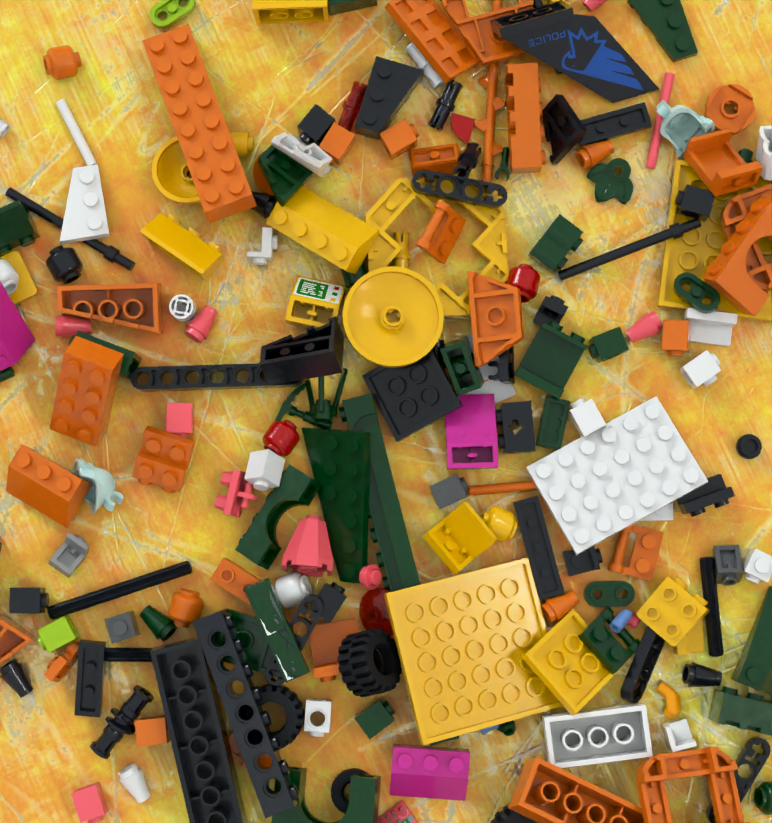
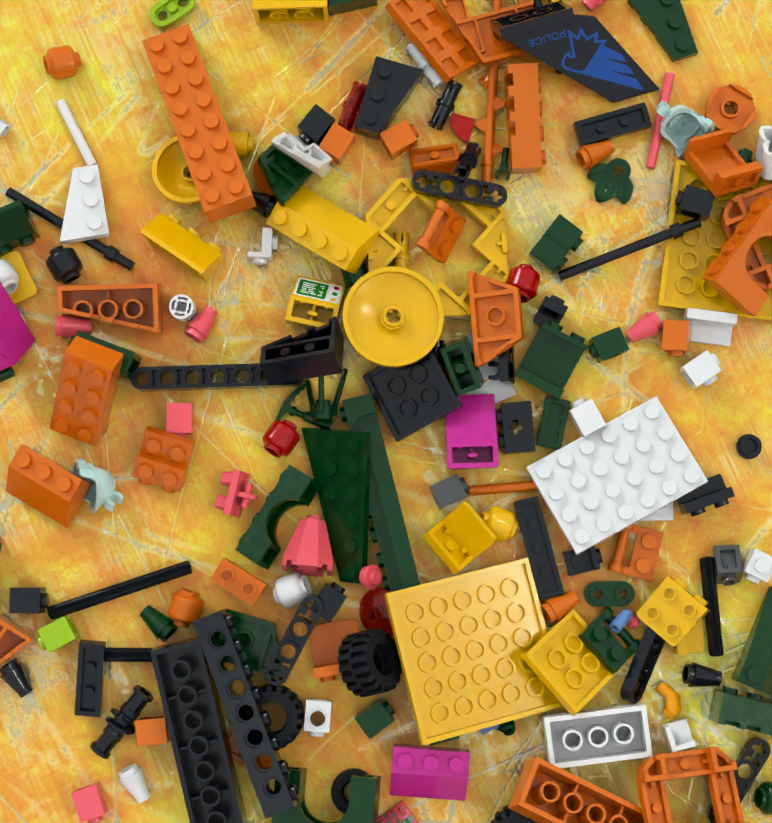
orange plate [44,641,79,682] -> none
light grey bracket [48,533,89,578] -> none
dark grey brick [104,611,141,644] -> none
white brick [244,449,285,491] -> none
dark green tile [244,577,310,682] -> none
black wing [542,94,587,164] -> none
dark green plate [673,272,720,314] -> none

